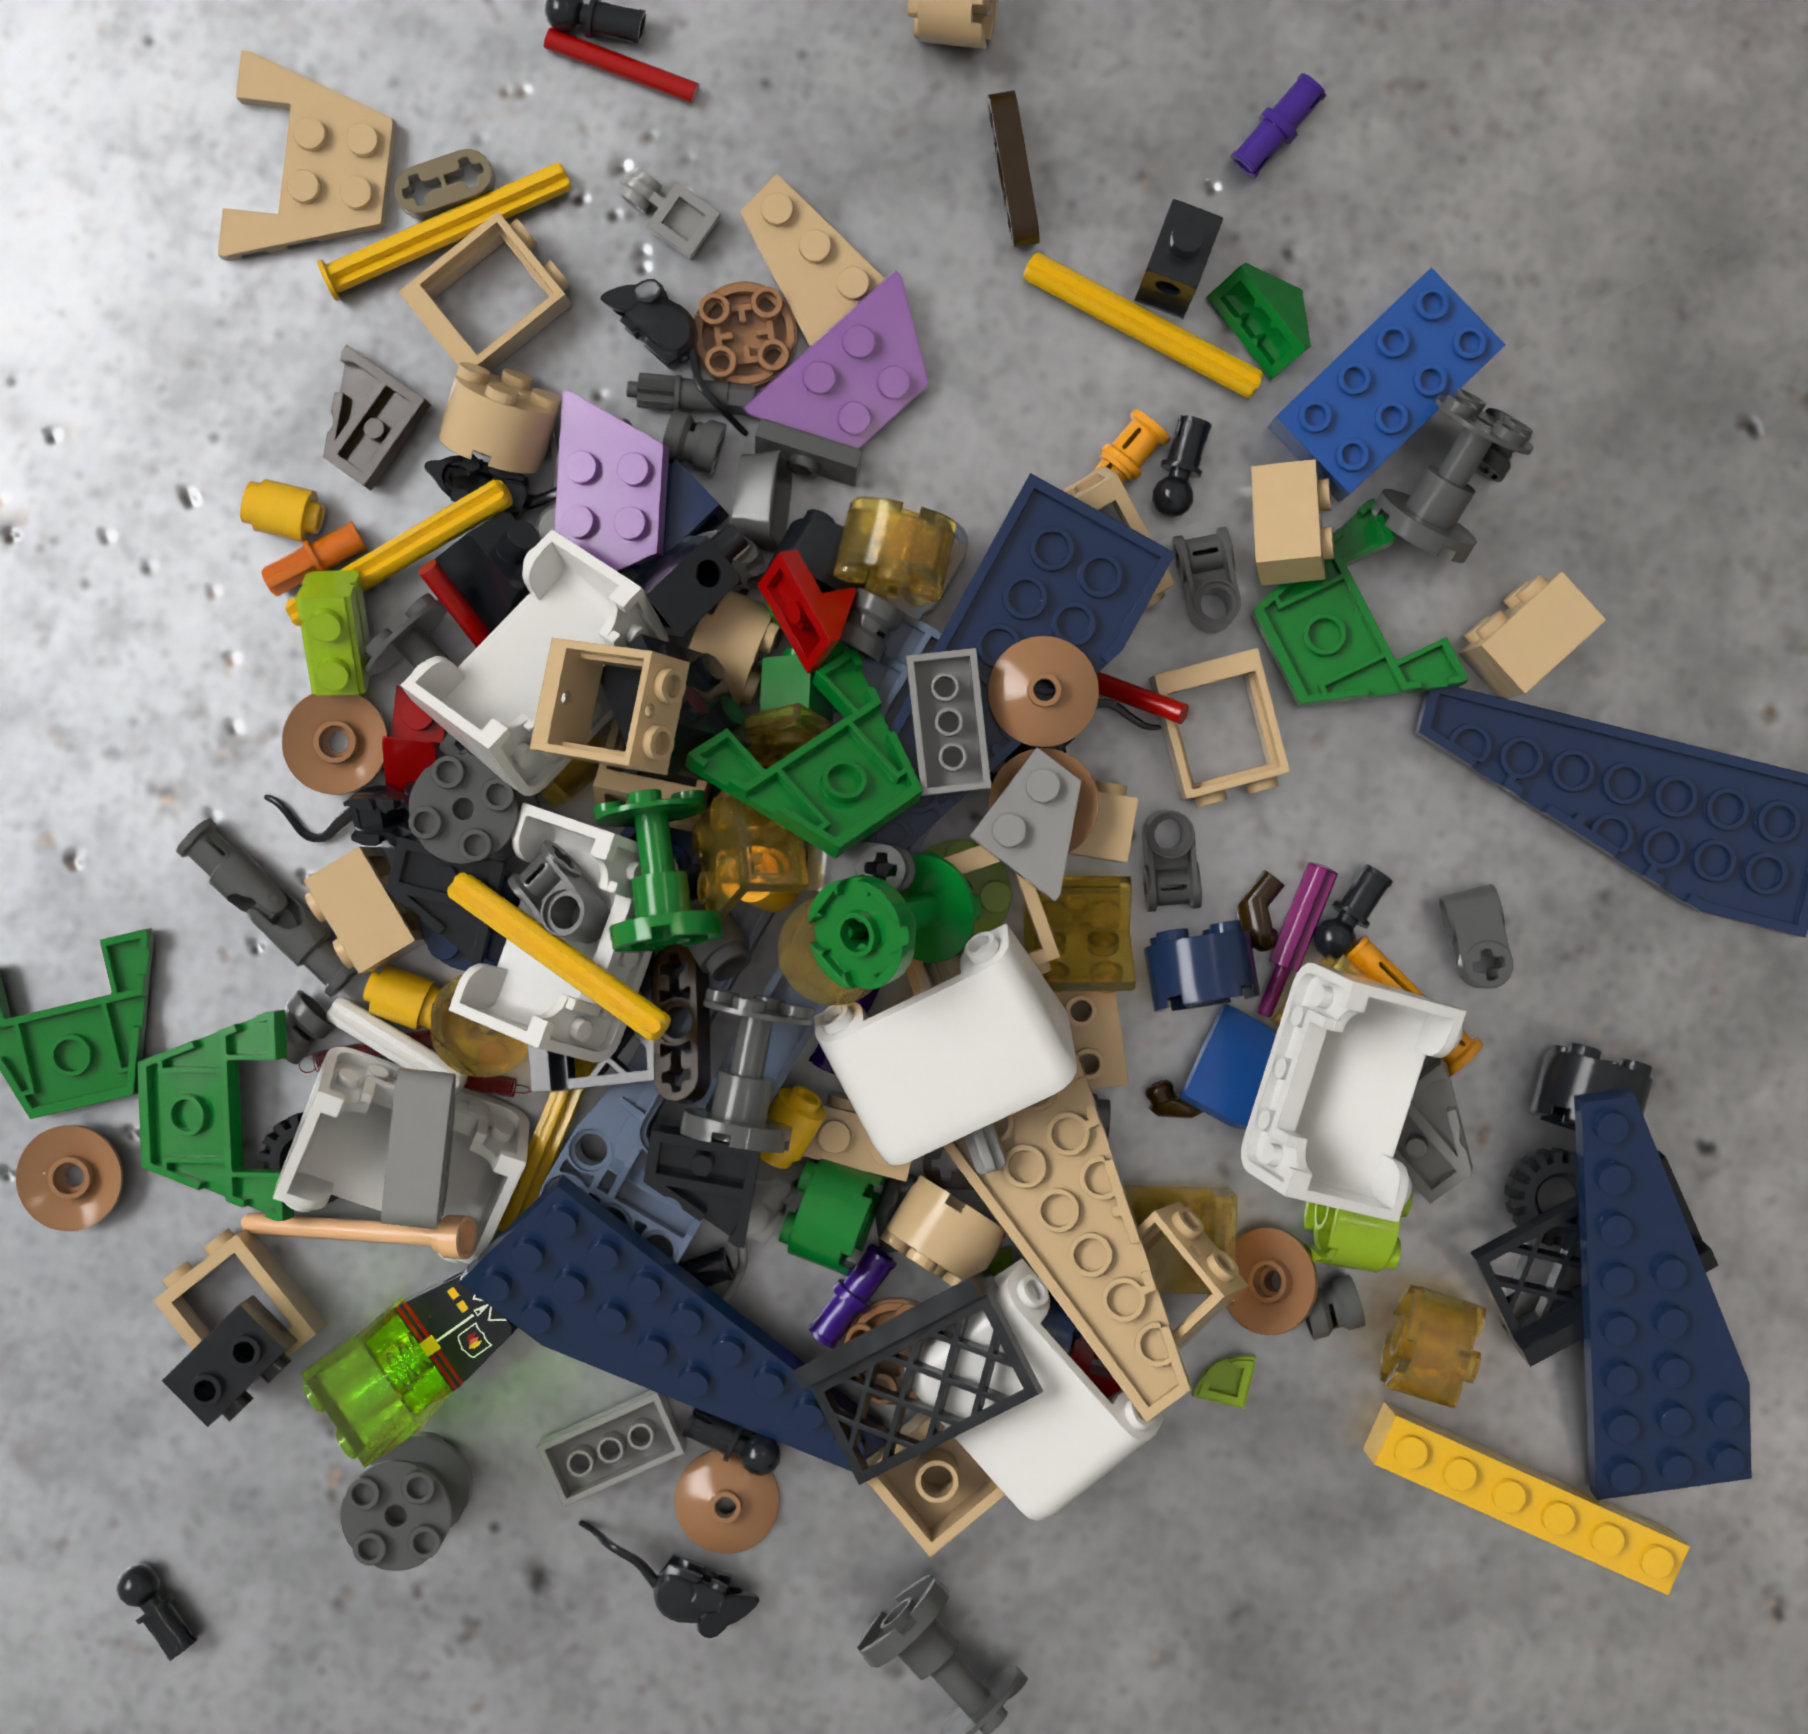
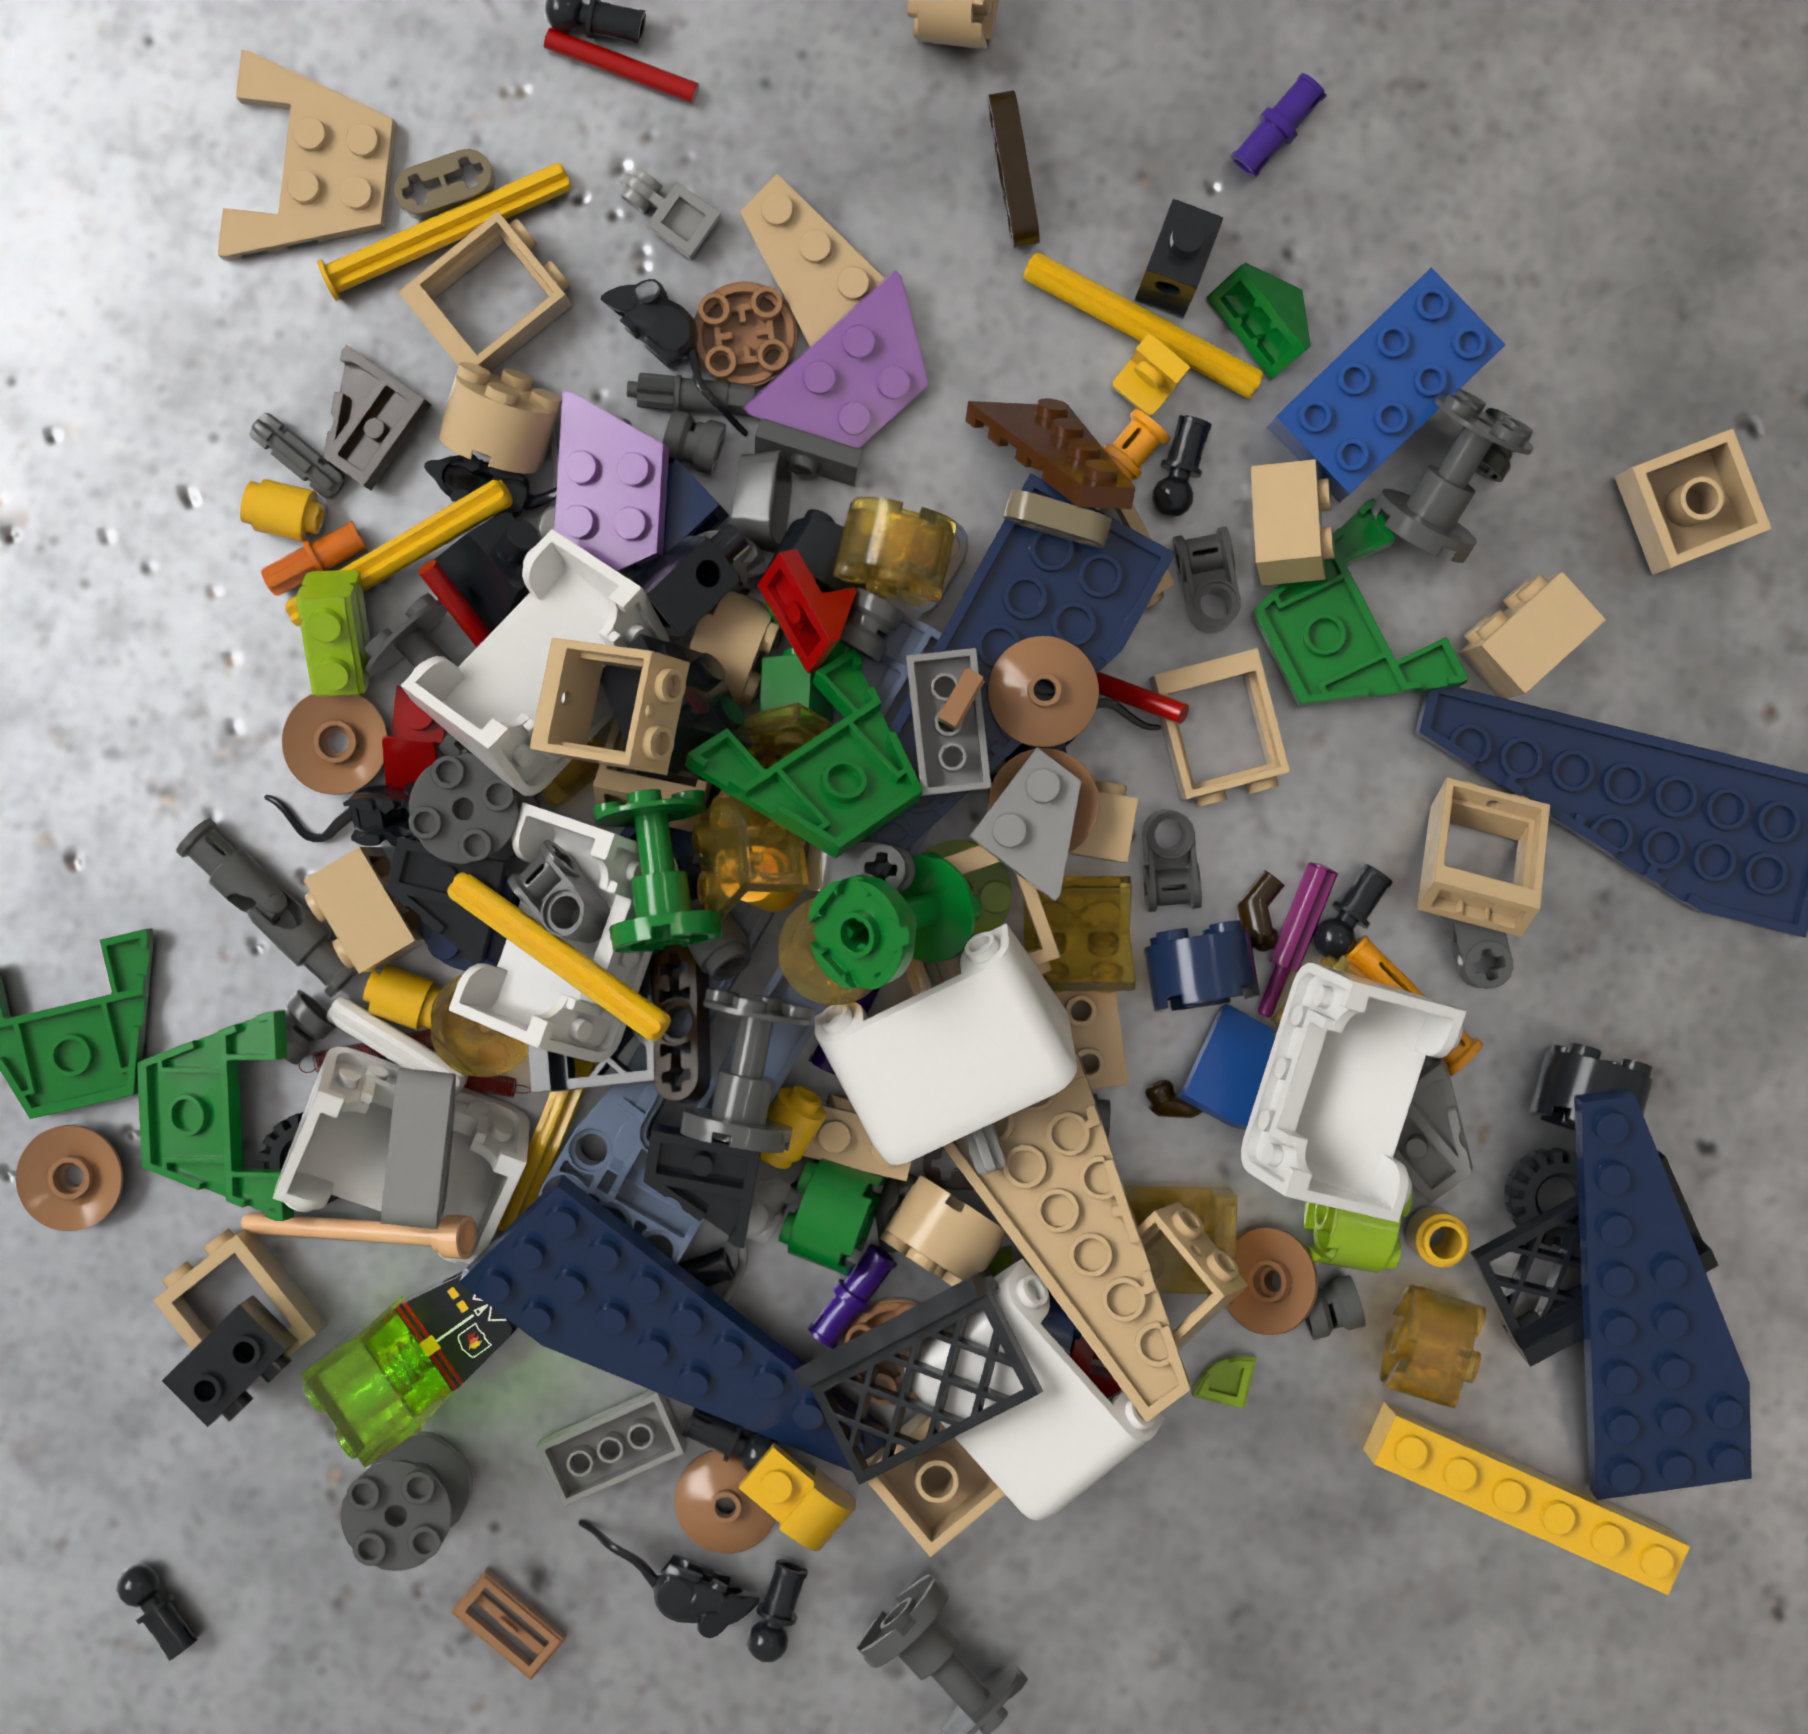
none -> dark grey axle [250,413,345,498]
none -> medium nougat tile [451,1567,567,1680]
none -> yellow brick [739,1443,856,1551]
none -> black pin [747,1559,808,1662]
none -> medium nougat tile [937,667,985,729]
none -> reddish brown wing [965,398,1136,509]
none -> dark tan beam [1003,489,1113,548]
none -> yellow bracket [1112,332,1191,417]
none -> yellow brick [1406,1207,1470,1268]
none -> tan window [1417,777,1550,937]
none -> tan brick [1615,428,1772,575]

